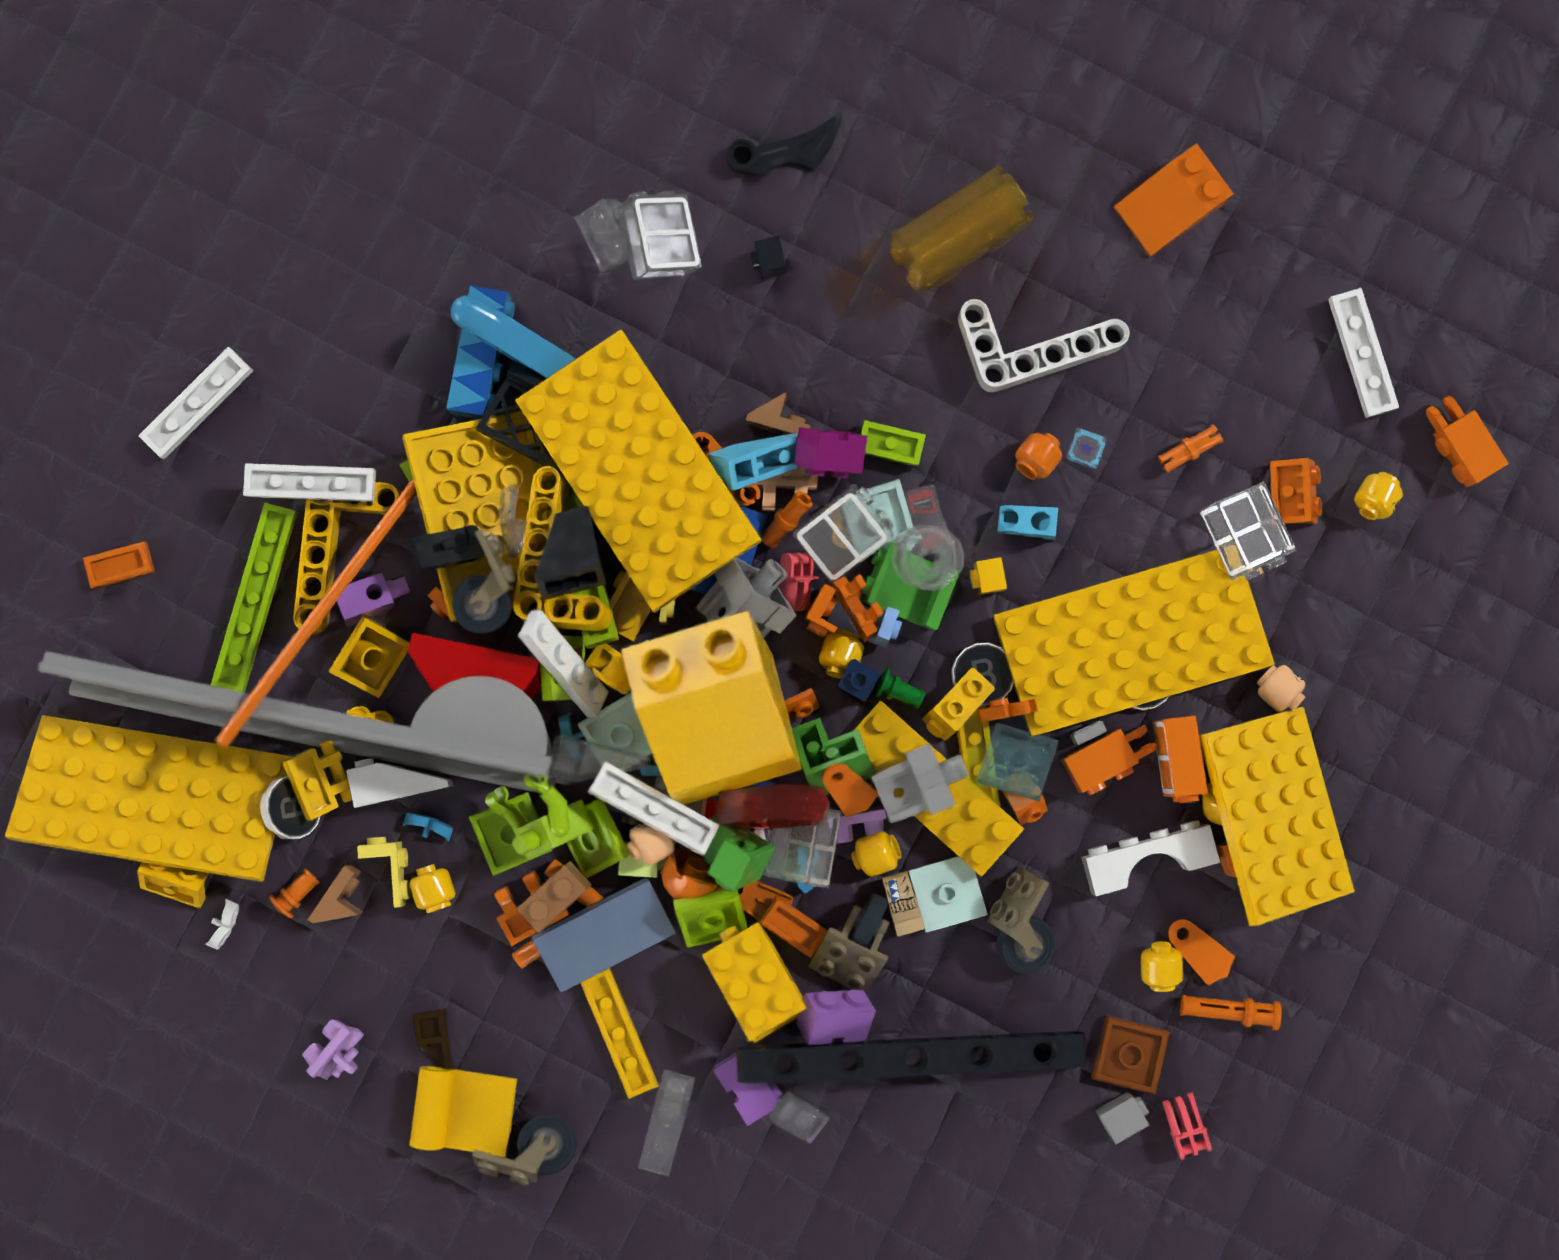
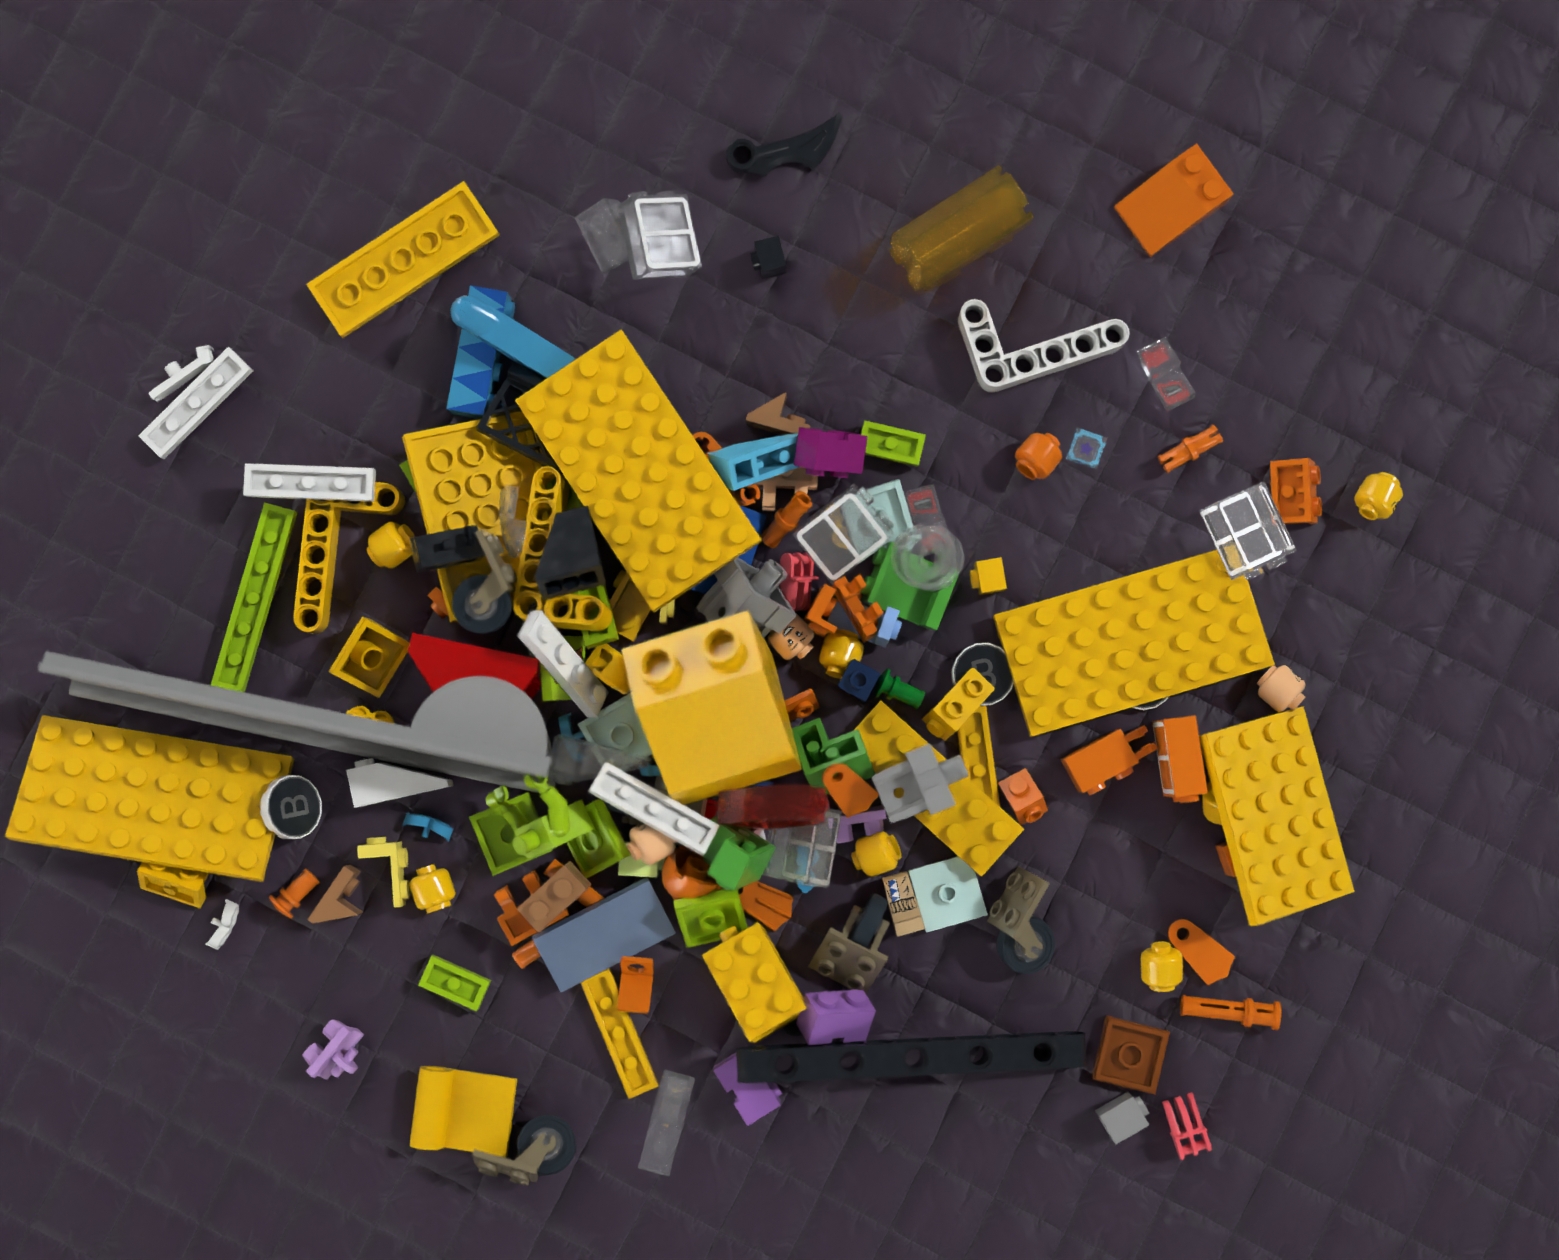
orange tile [83,541,155,589] -> none
orange piece [215,478,417,749] -> none
yellow plate [282,739,352,821] -> none
medium lavender torso [337,573,410,627] -> none
dark brown tile [412,1008,454,1069] -> none
orange tile [758,895,828,958] -> none
clear plate [768,1091,830,1144] -> none
clear light blue plate [977,723,1058,801] -> none
orange plate [978,698,1038,723] -> none
medium azure leg [997,505,1058,540] -> none
light grey tile [1069,720,1107,745] -> none
white arch [1081,820,1220,896] -> none
white plate [1328,288,1399,418] -> none
orange hinge [1425,396,1509,488] -> none
none -> white piece [148,345,214,402]
none -> yellow plate [306,181,500,338]
none -> yellow head [367,521,415,569]
none -> lime plate [418,955,492,1011]
none -> orange bracket [617,956,654,1014]
none -> light nougat head [768,613,814,660]
none -> clear slope [1137,337,1196,411]

